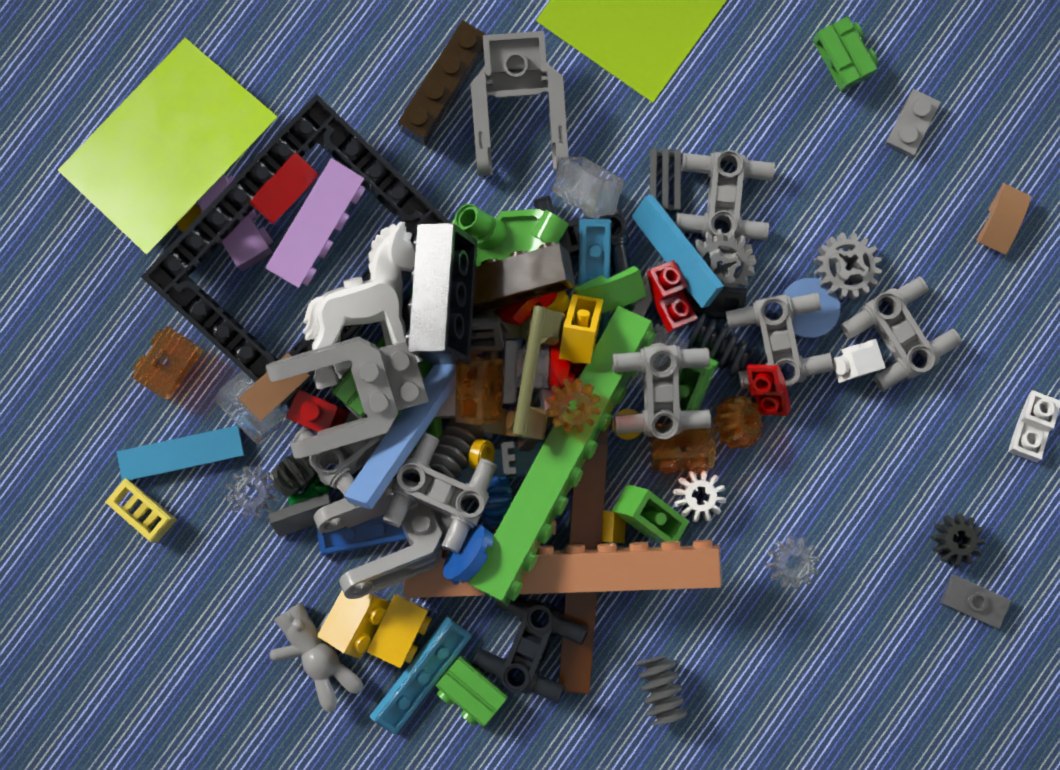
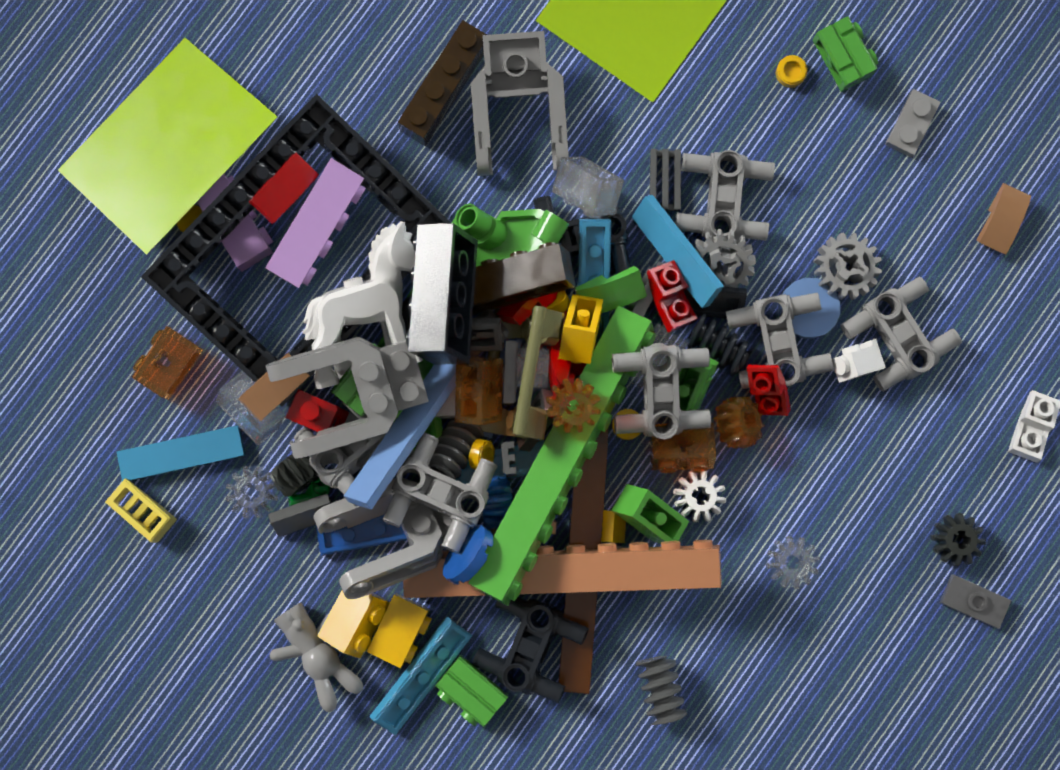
none -> yellow tile [776,55,807,88]

